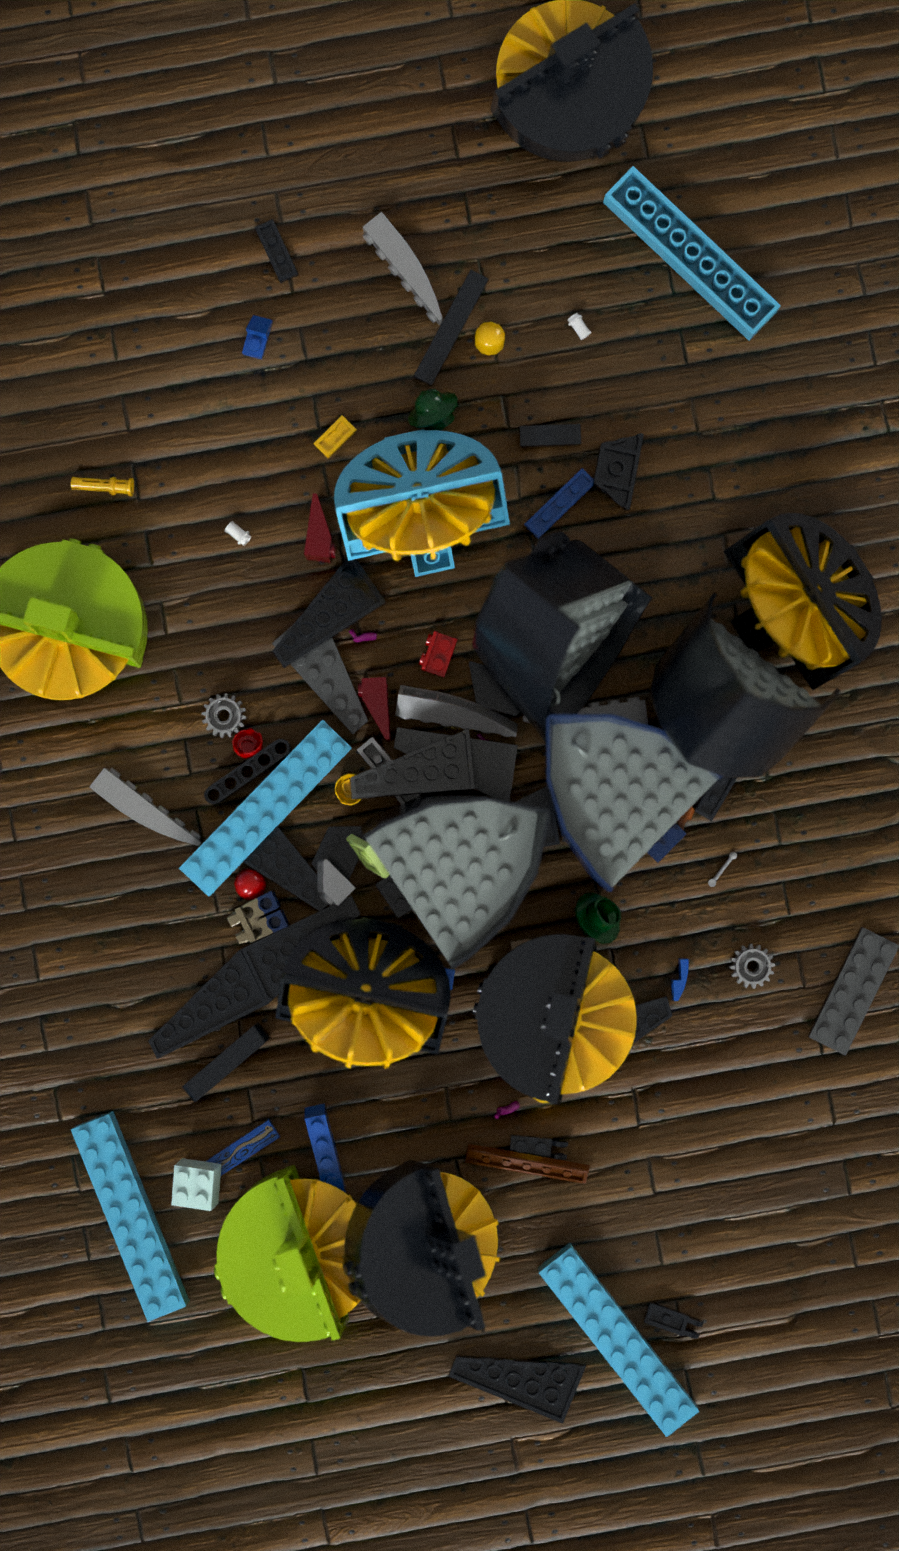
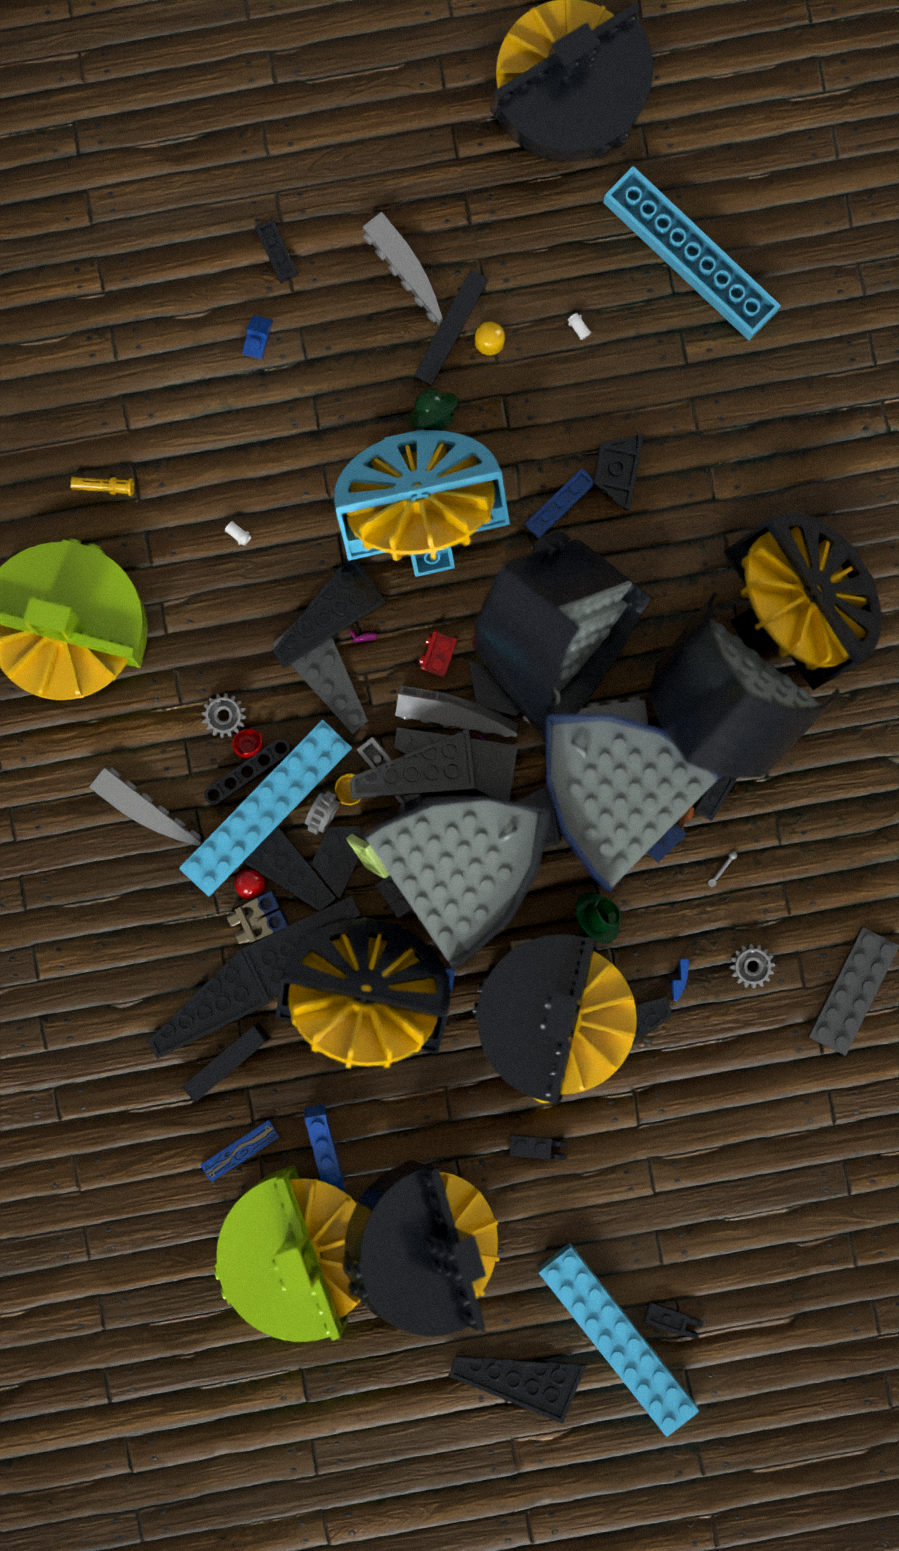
medium azure brick [71,1111,189,1322] -> none
light aqua brick [172,1158,221,1211] -> none
dark red slope [304,493,337,563] -> none
yellow plate [313,415,357,459] -> none
light grey slope [317,859,355,906] -> none
dark red slope [358,677,391,741] -> none
reddish brown tile [465,1144,590,1184] -> none
magenta piece [494,1101,520,1119] -> none
black tile [519,424,581,448] -> none
none -> light grey gear [305,791,340,835]

